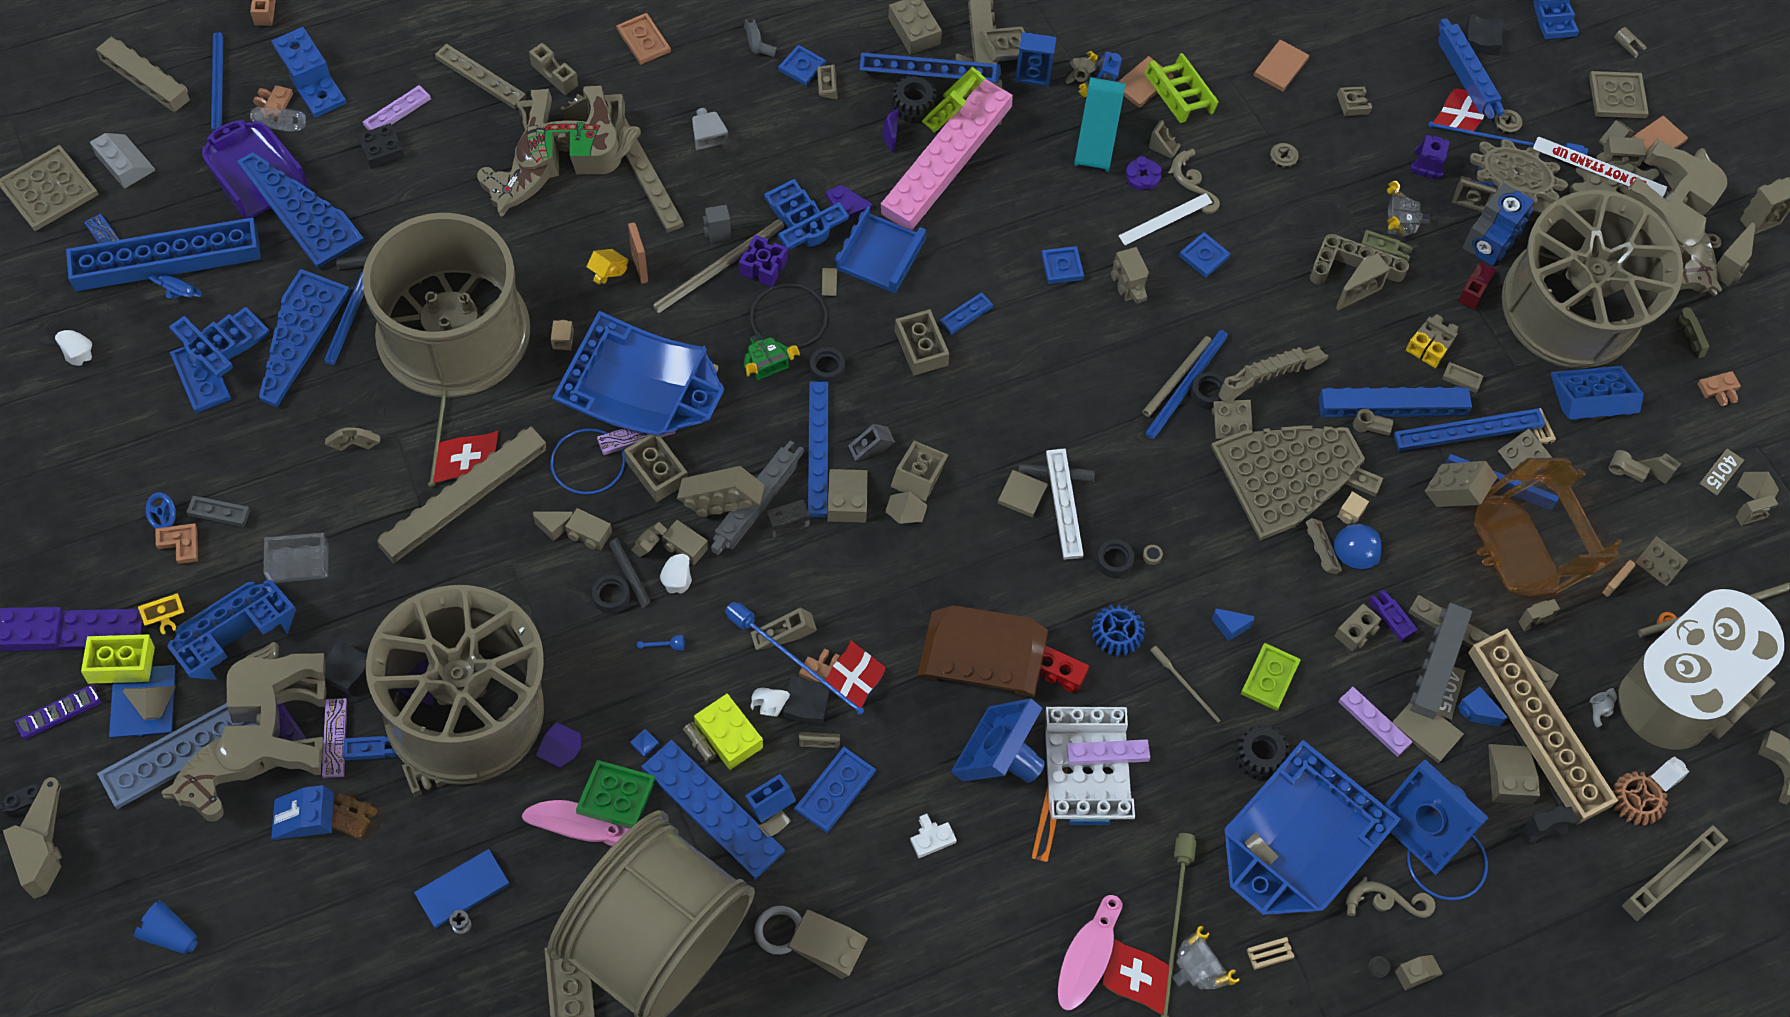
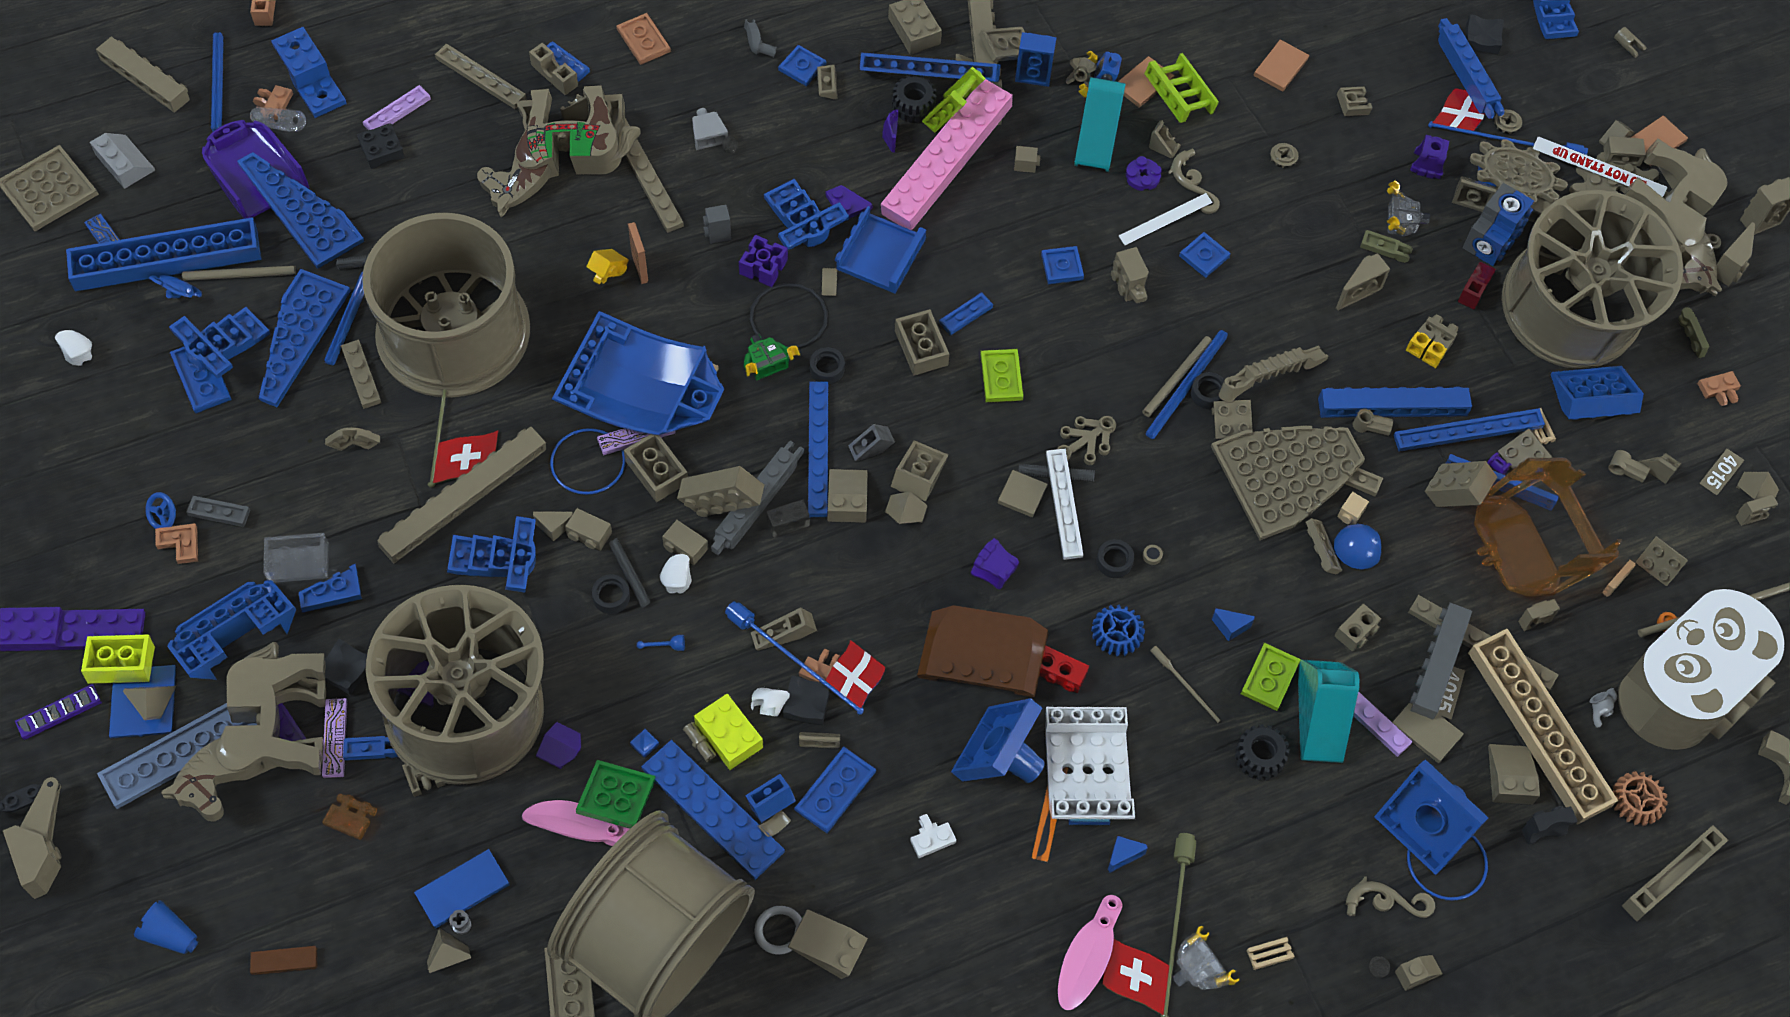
yellow brick [138,593,184,634] -> none
blue slope [271,785,334,840] -> none
tan brick [551,320,574,350] -> none
dark tan brick [631,522,668,557] -> none
dark tan axle [653,219,784,313] -> none
lavender plate [1067,740,1150,765] -> none
blue windscreen [1225,740,1401,915] -> none
dark tan sticker [1245,832,1279,866] -> none
dark tan beam [1310,234,1409,285] -> none
dark purple hinge [1369,590,1418,642] -> none
dark tan tile [1442,362,1484,393] -> none
blue slope [1458,687,1507,727] -> none
dark tan plate [1589,71,1649,118] -> none
white slope [1651,756,1690,792] -> none
none -> dark tan piece [182,266,296,281]
none -> reddish brown tile [250,946,317,975]
none -> blue wing [299,564,362,612]
none -> dark tan plate [341,340,381,409]
none -> dark tan slope [427,928,471,973]
none -> blue slope [447,516,536,592]
none -> blue tile [547,41,590,82]
none -> dark purple piece [970,538,1019,589]
none -> lime plate [981,349,1023,402]
none -> dark tan brick [1014,146,1040,173]
none -> dark tan plant [1057,416,1116,465]
none -> blue slope [1108,836,1148,872]
none -> teal brick [1298,660,1359,763]
none -> dark purple bush [1487,452,1512,475]

